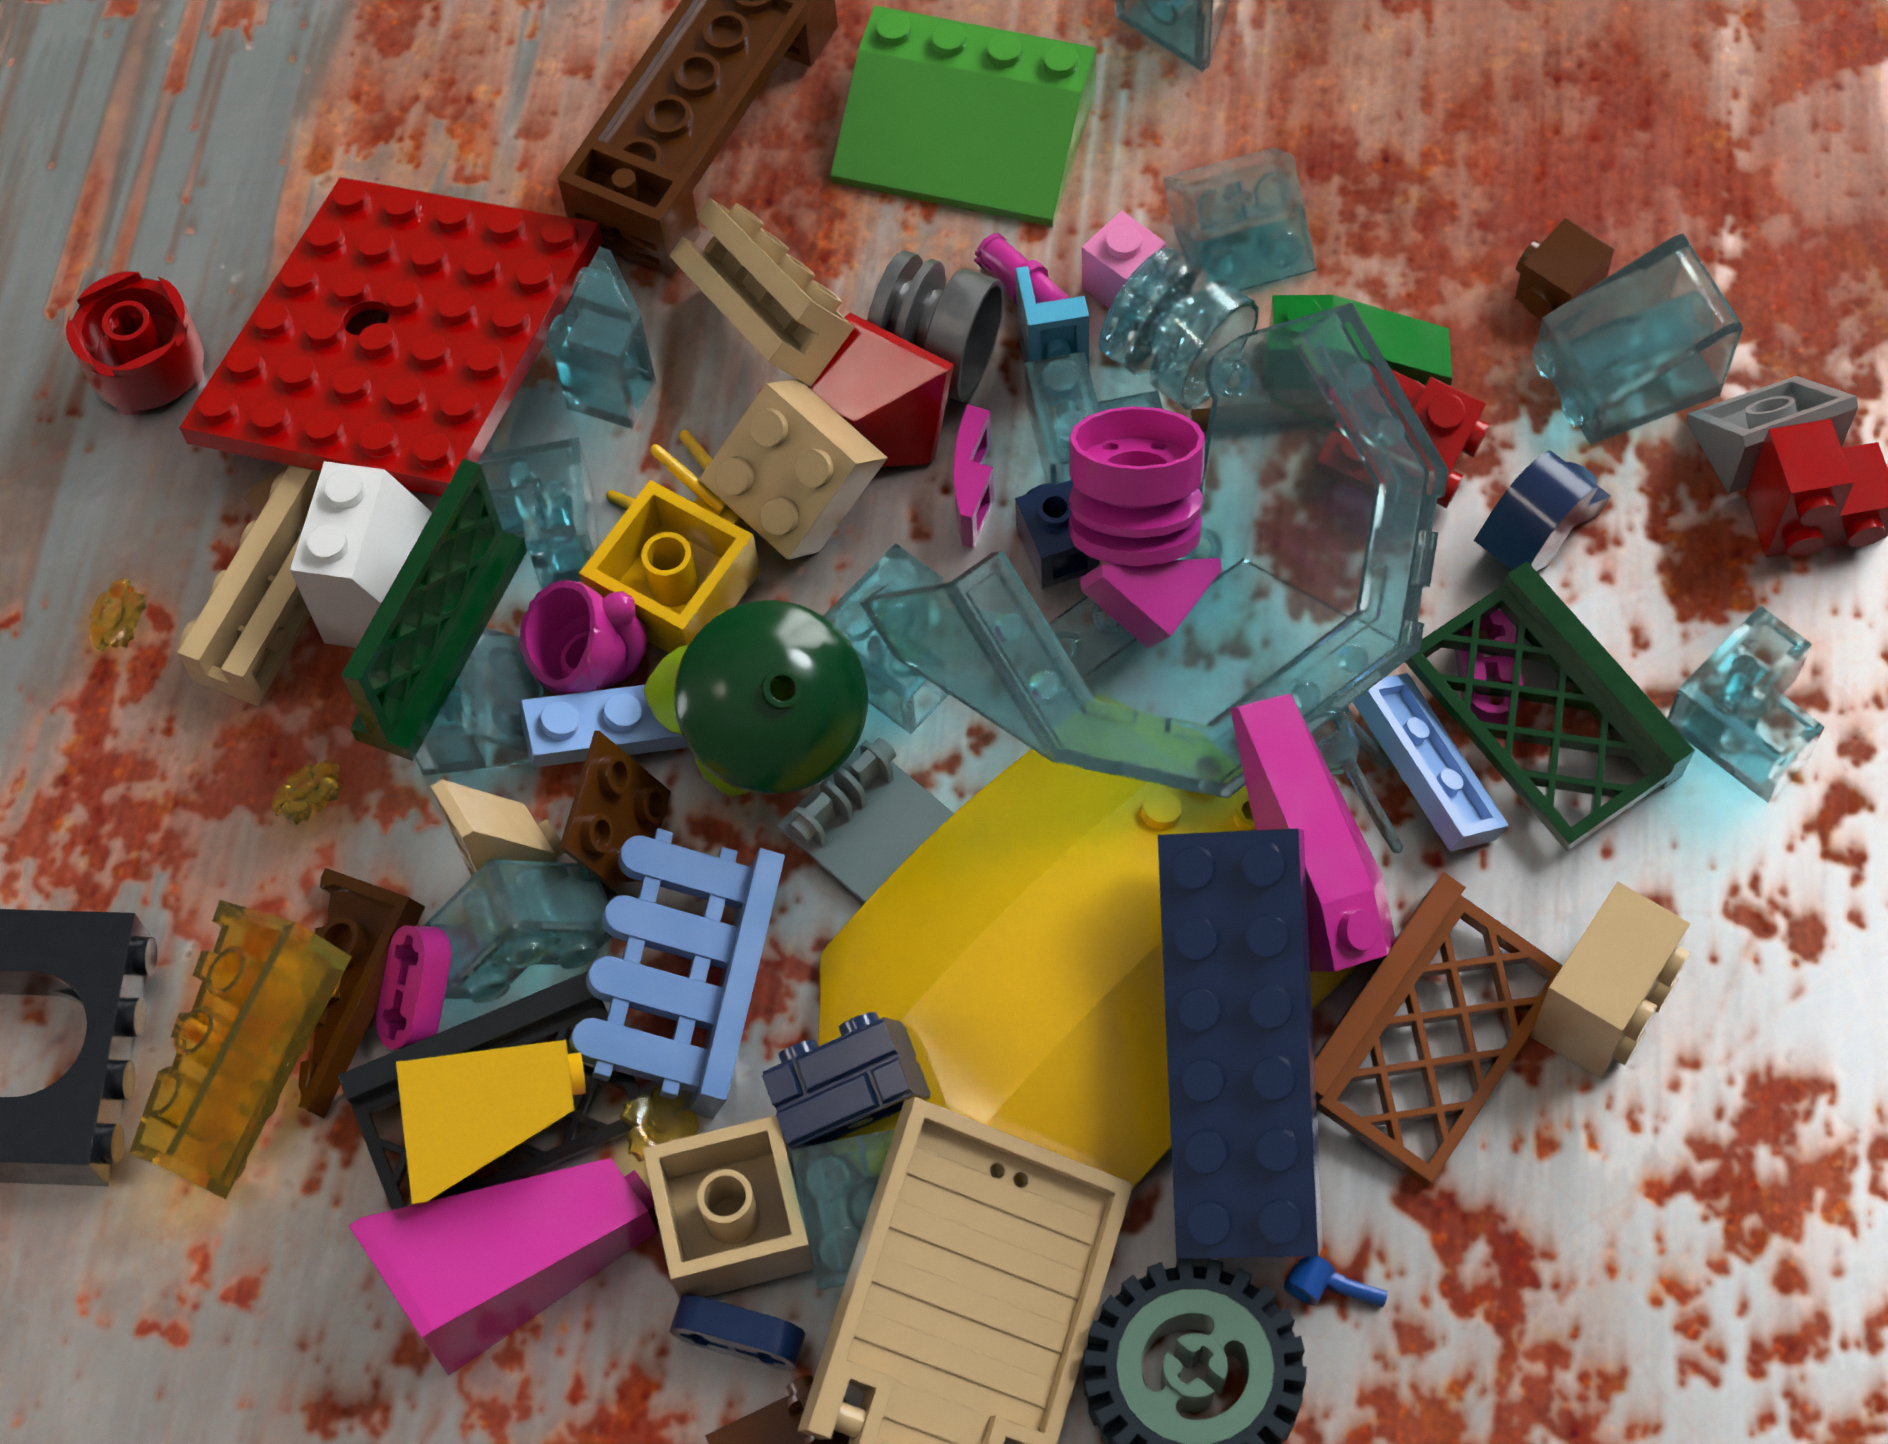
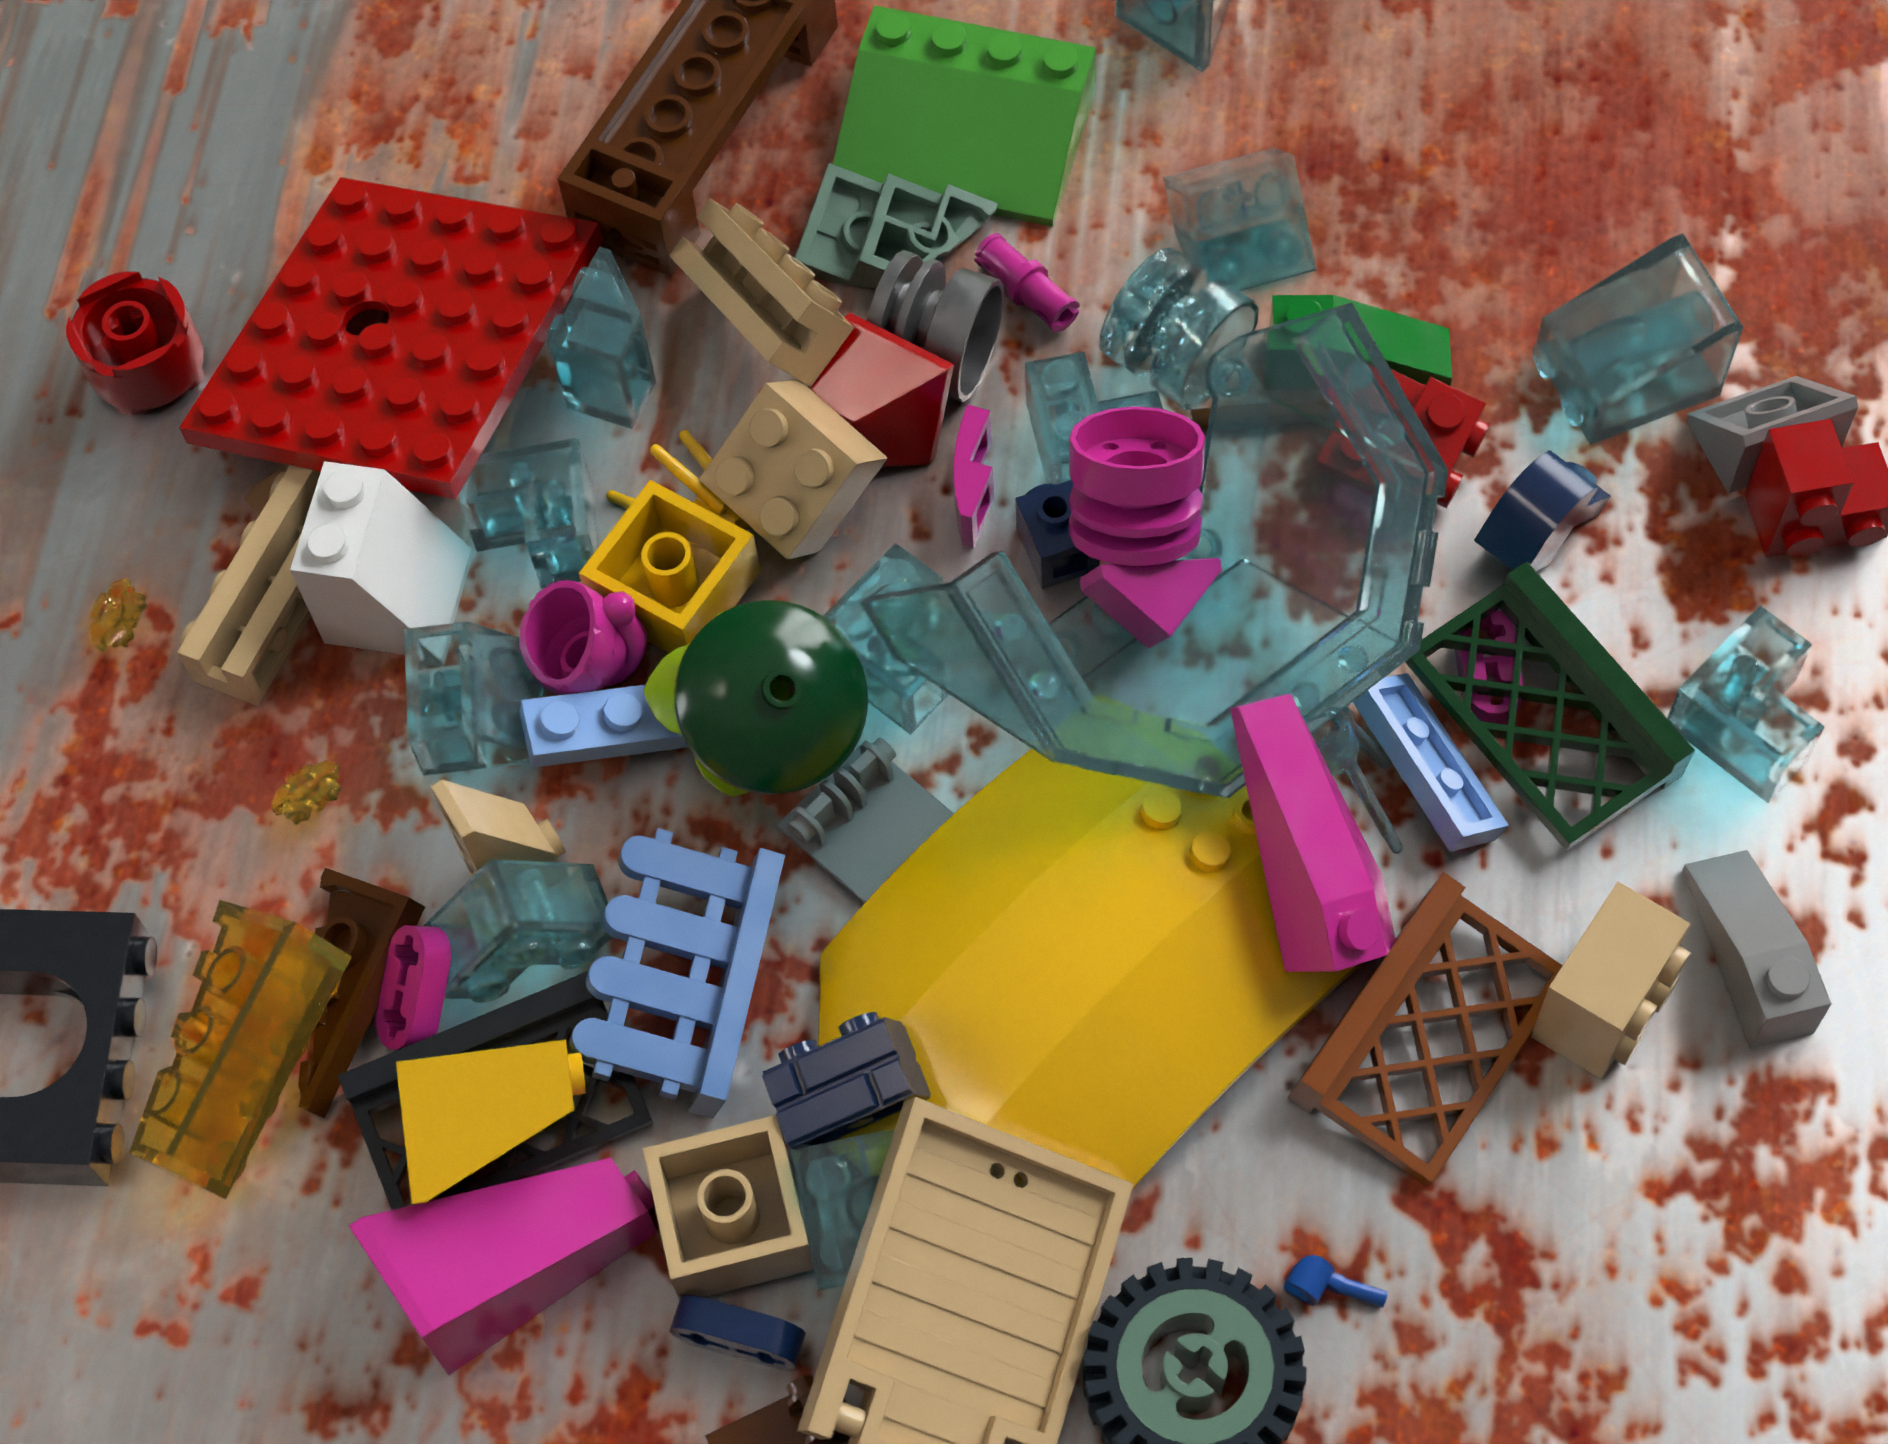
dark green fence [341,458,528,761] -> none
reddish brown hinge [559,731,671,898] -> none
clear yellow plant [620,1086,700,1162] -> none
medium azure panel [1016,266,1089,393] -> none
bright pink brick [1082,210,1167,321] -> none
dark blue brick [1158,829,1323,1259] -> none
reddish brown brick [1515,218,1614,329] -> none
none -> sand green slope [794,163,998,288]
none -> light grey slope [1682,850,1832,1049]

